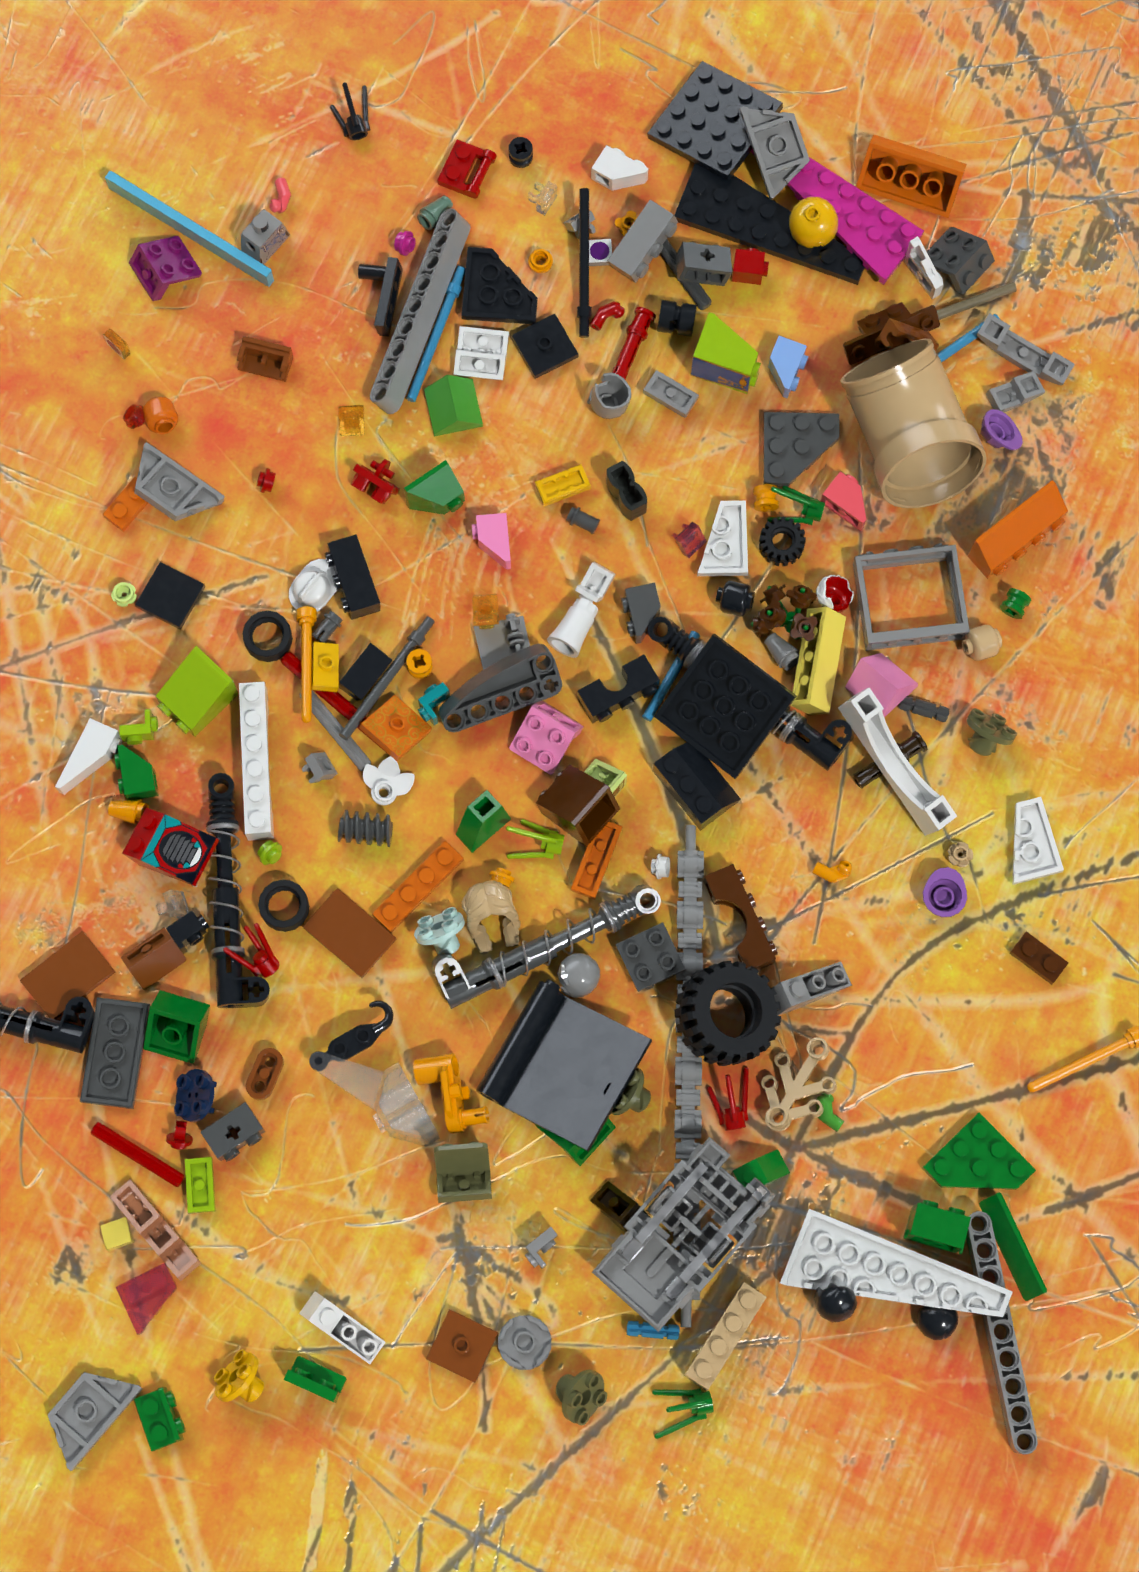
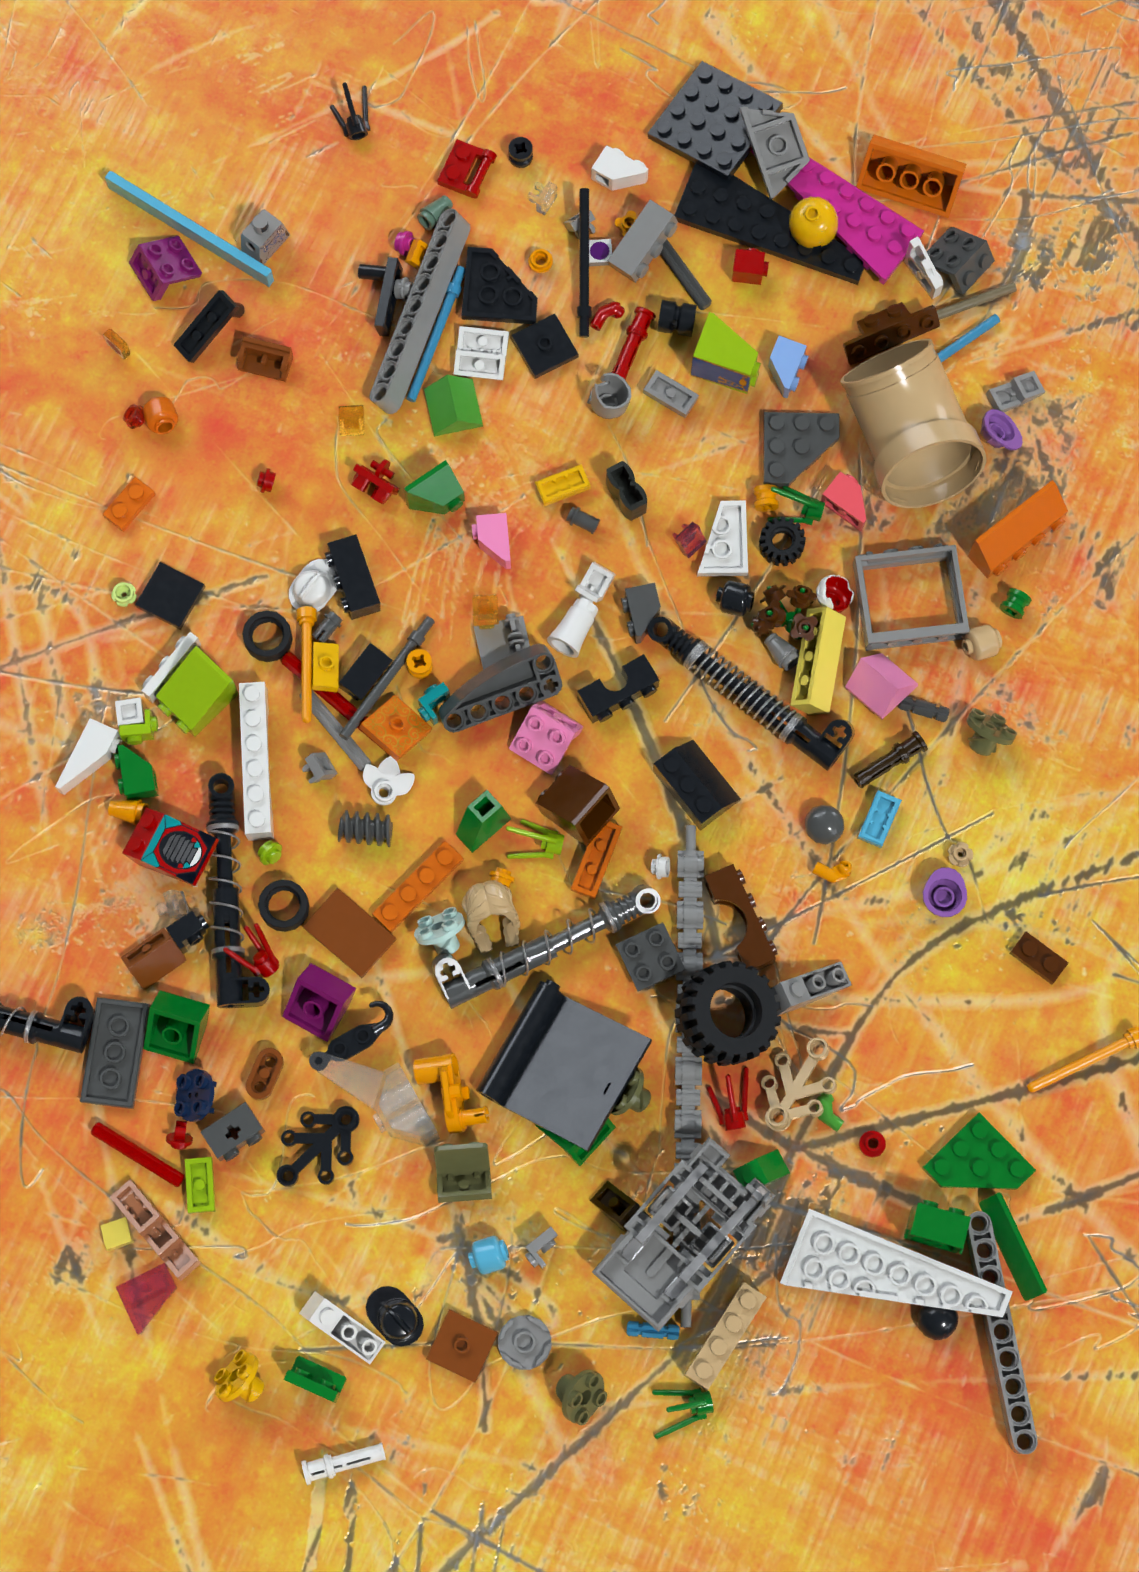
dark orange tile [20,931,115,1020] -> none
light grey wing [47,1372,143,1471] -> none
light grey wing [134,442,225,521] -> none
green bracket [134,1387,186,1452] -> none
coral arm [270,178,291,214] -> none
light grey helmet [557,953,600,998] -> none
yellowish green slope [584,759,627,797] -> none
dark azure bar [642,631,700,722] -> none
black plate [654,634,797,779] -> none
dark grey brick [675,242,732,286] -> none
black hair [814,1283,857,1323] -> none
white arch [838,687,957,836] -> none
dark orange hinge [877,318,939,351] -> none
light grey slope [977,313,1075,386] -> none
white wing [1012,797,1064,885] -> none
none -> white tile [115,698,145,727]
none -> white plate [141,632,201,703]
none -> black piece [174,290,245,363]
none -> black plant [277,1106,360,1187]
none -> magenta slope [282,963,356,1042]
none -> white pin [301,1442,386,1485]
none -> black piece [366,1286,424,1346]
none -> light grey plate [394,277,413,302]
none -> light orange plate [405,239,428,270]
none -> medium azure head [468,1236,510,1275]
none -> dark grey hair [805,805,844,845]
none -> medium azure plate [858,790,902,848]
none -> red plate [859,1131,886,1158]

